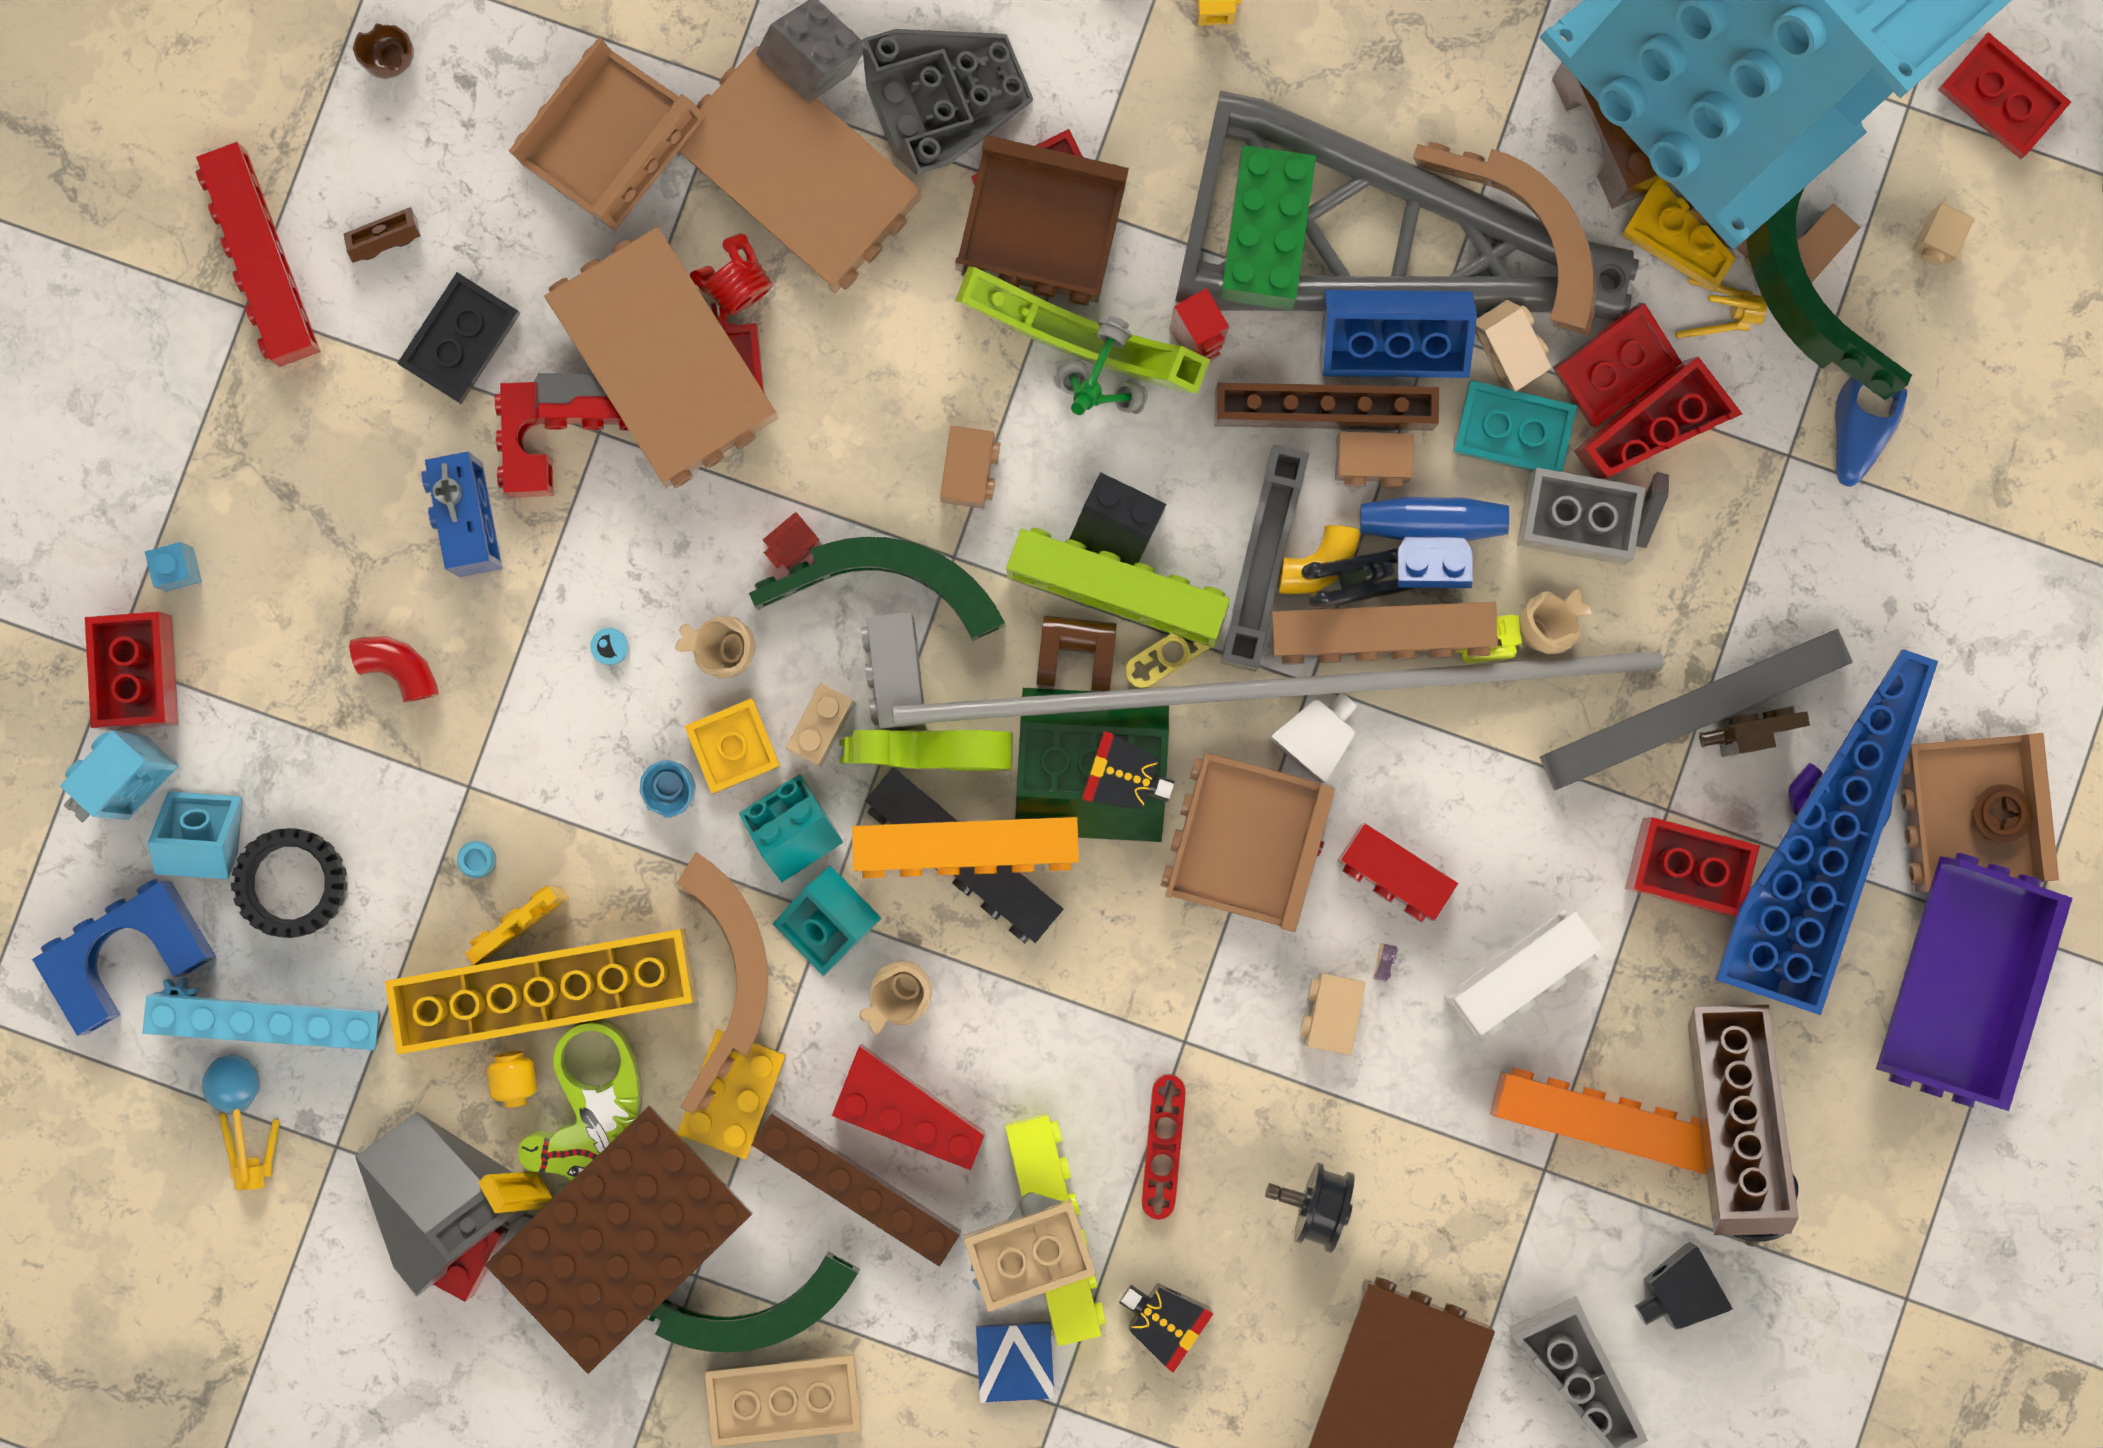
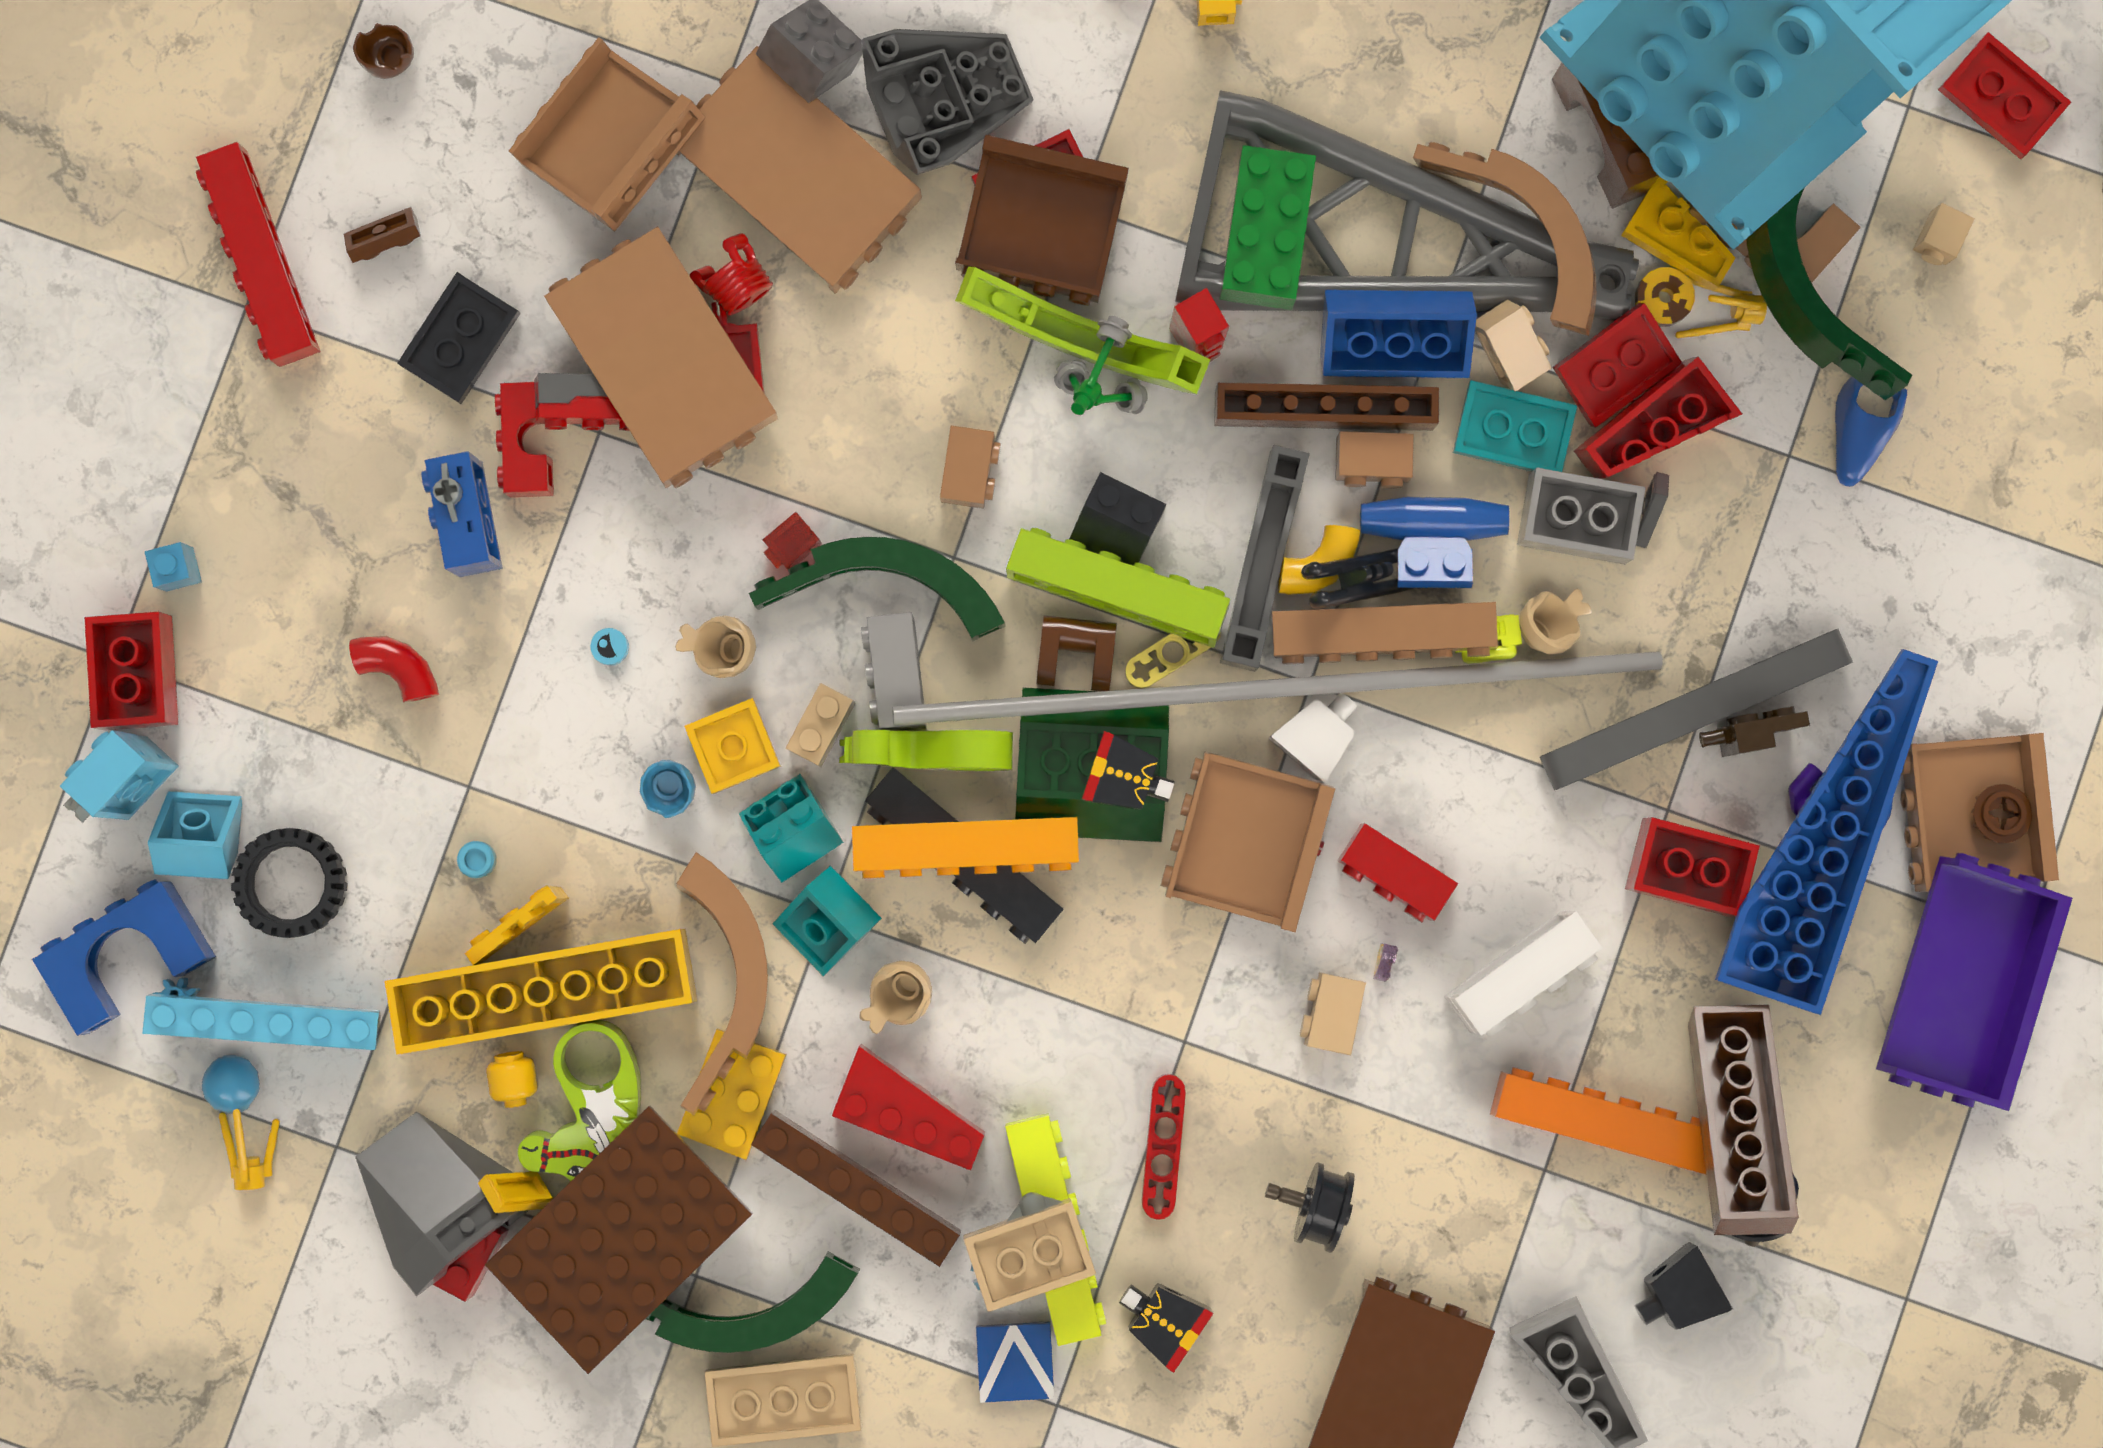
none -> yellow piece [1635,267,1695,327]

